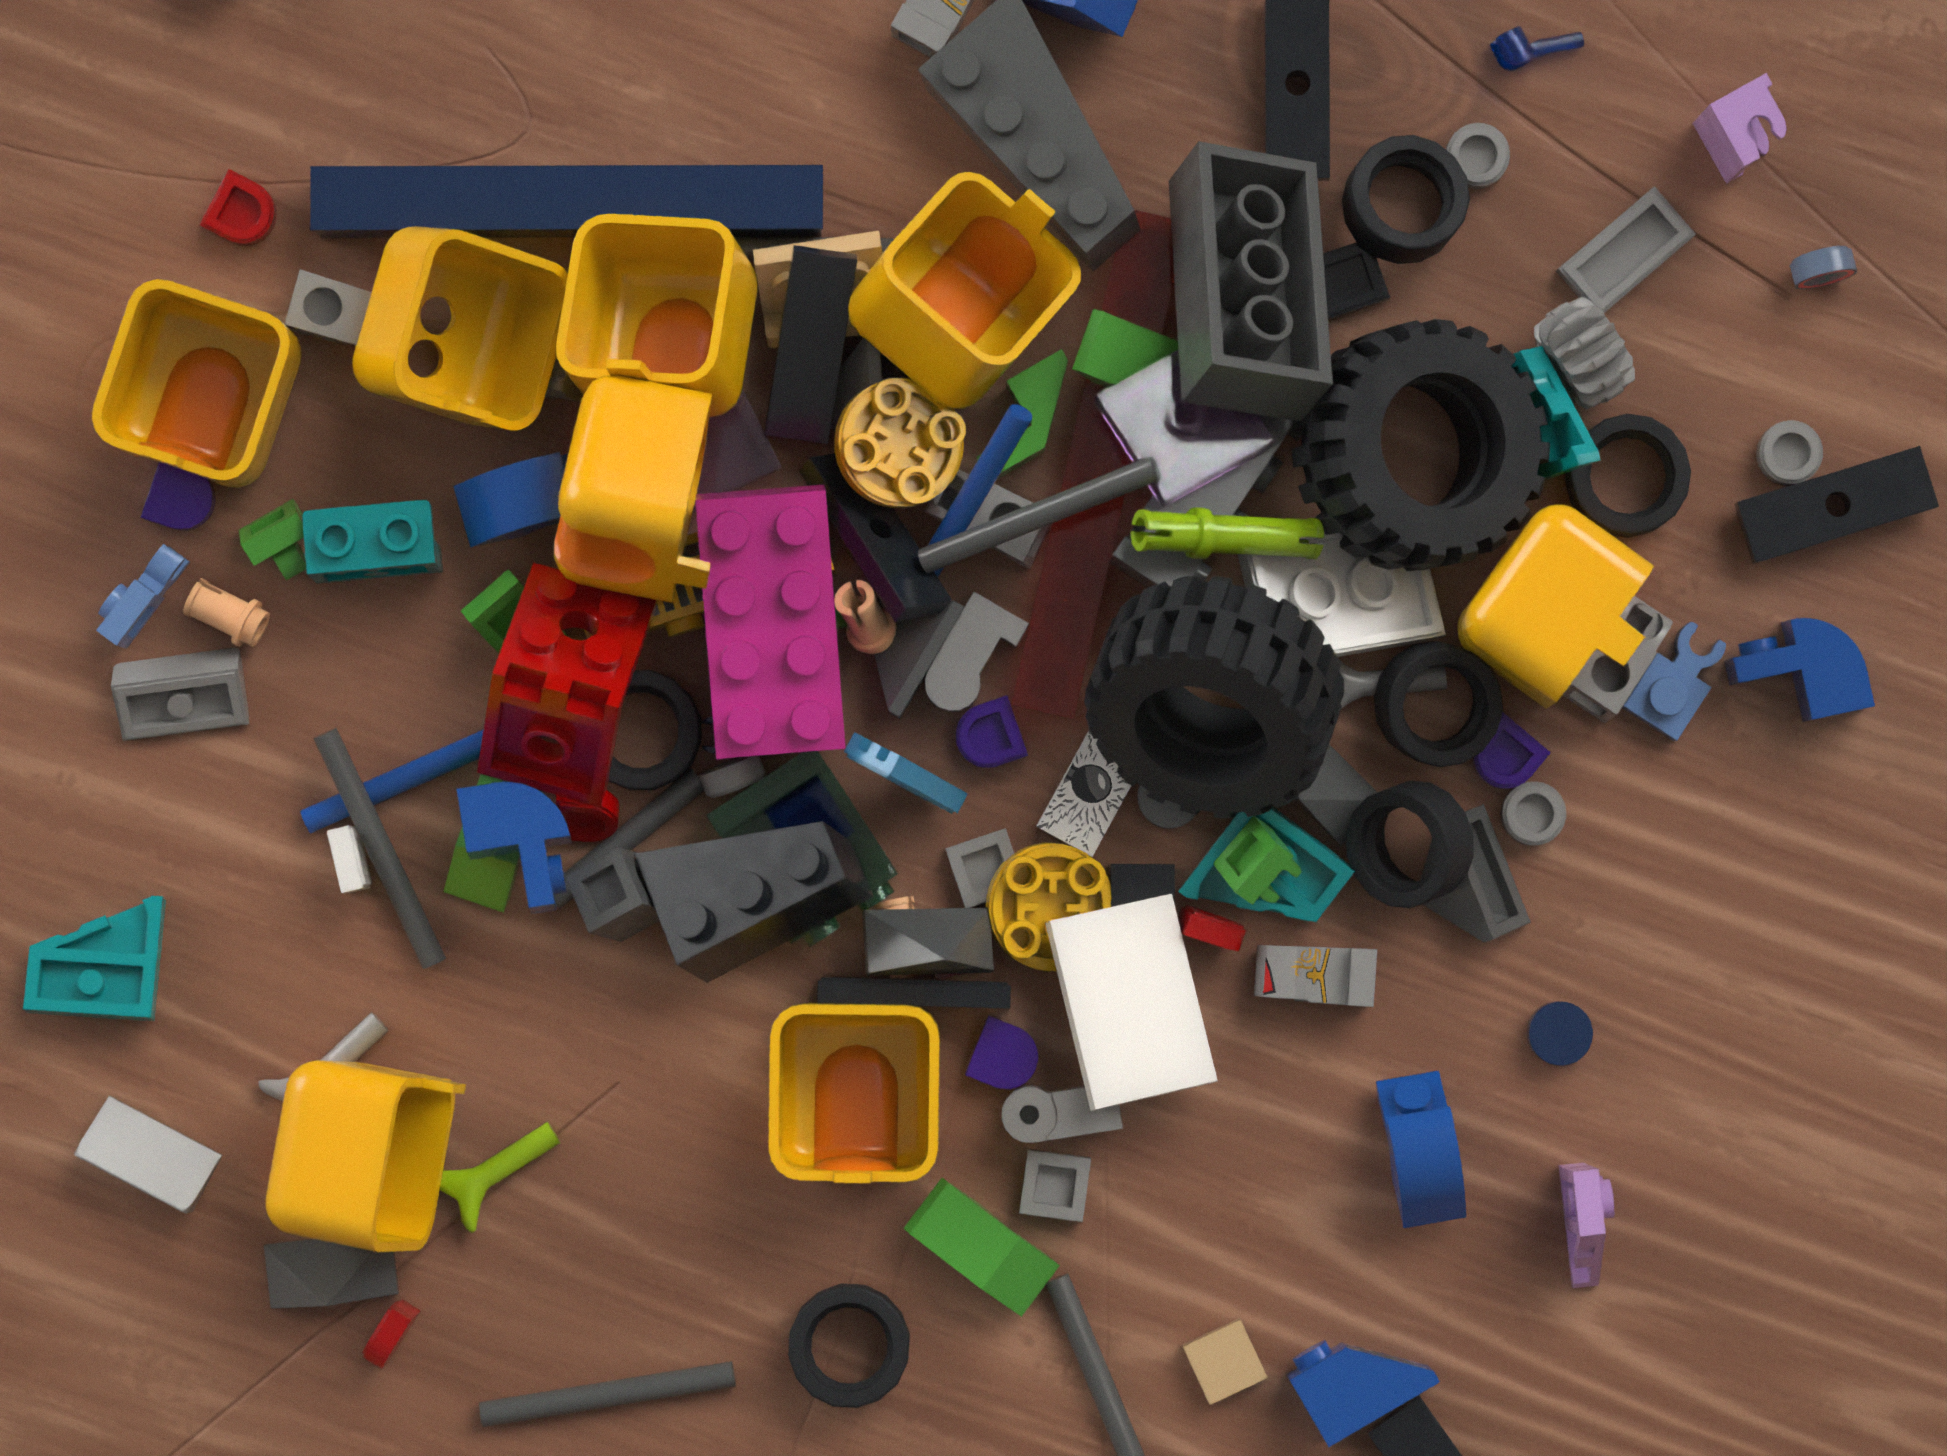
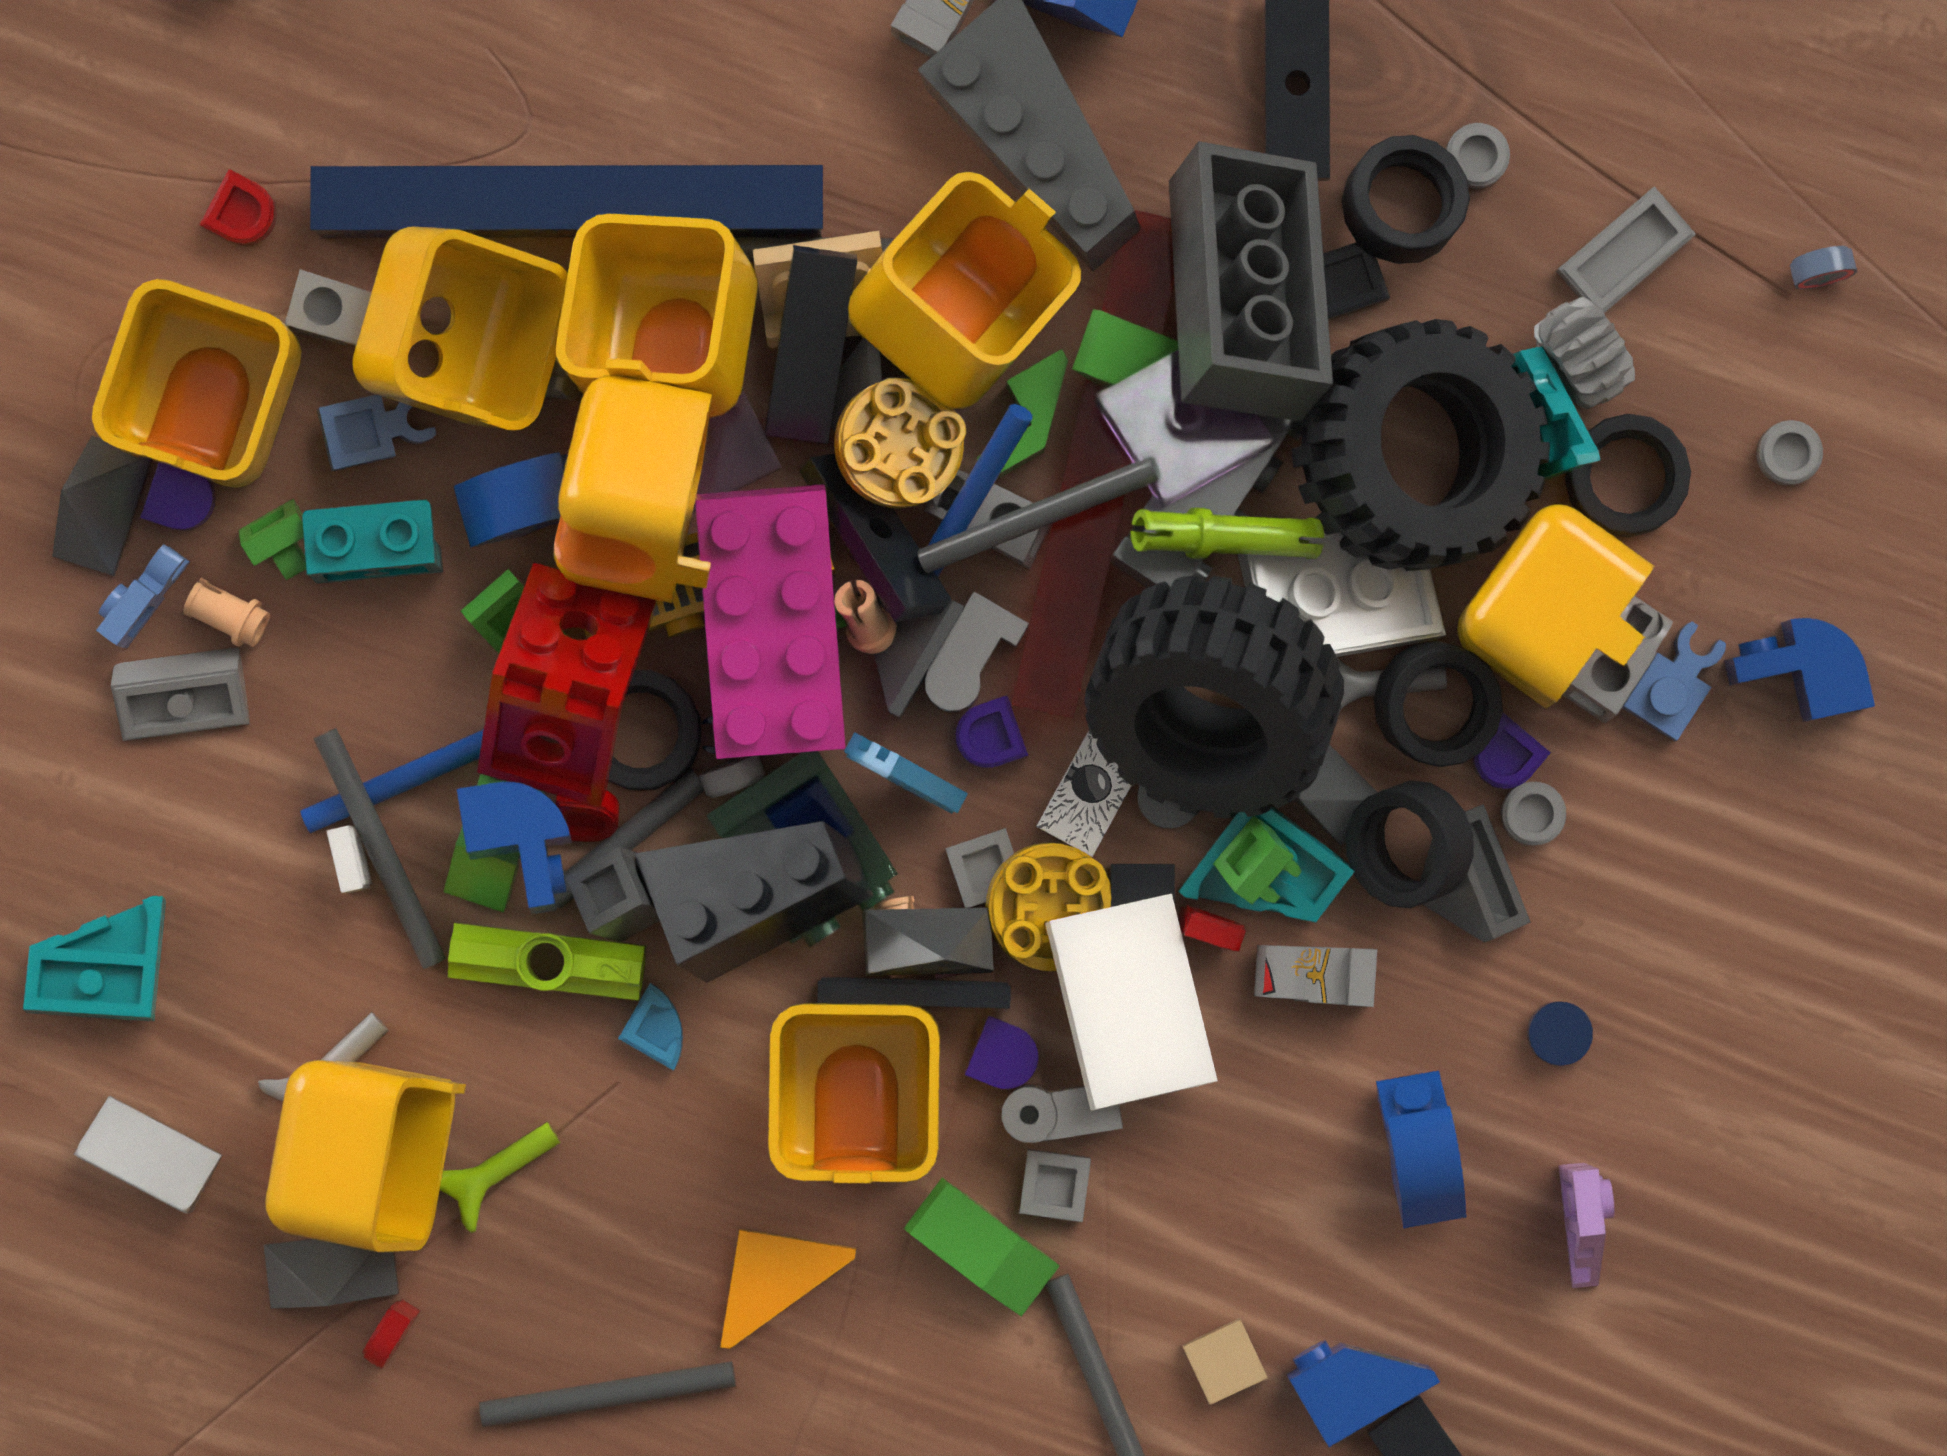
black tyre [788,1283,910,1408] -> none
clear blue hand [1490,26,1584,71] -> none
lavender hinge [1693,73,1786,184] -> none
black tile [1734,446,1939,564] -> none
none -> dark grey slope [52,436,153,576]
none -> medium blue plate [317,395,437,472]
none -> lime piece [448,923,646,1001]
none -> dark azure tile [618,983,683,1070]
none -> light orange tile [720,1229,857,1349]

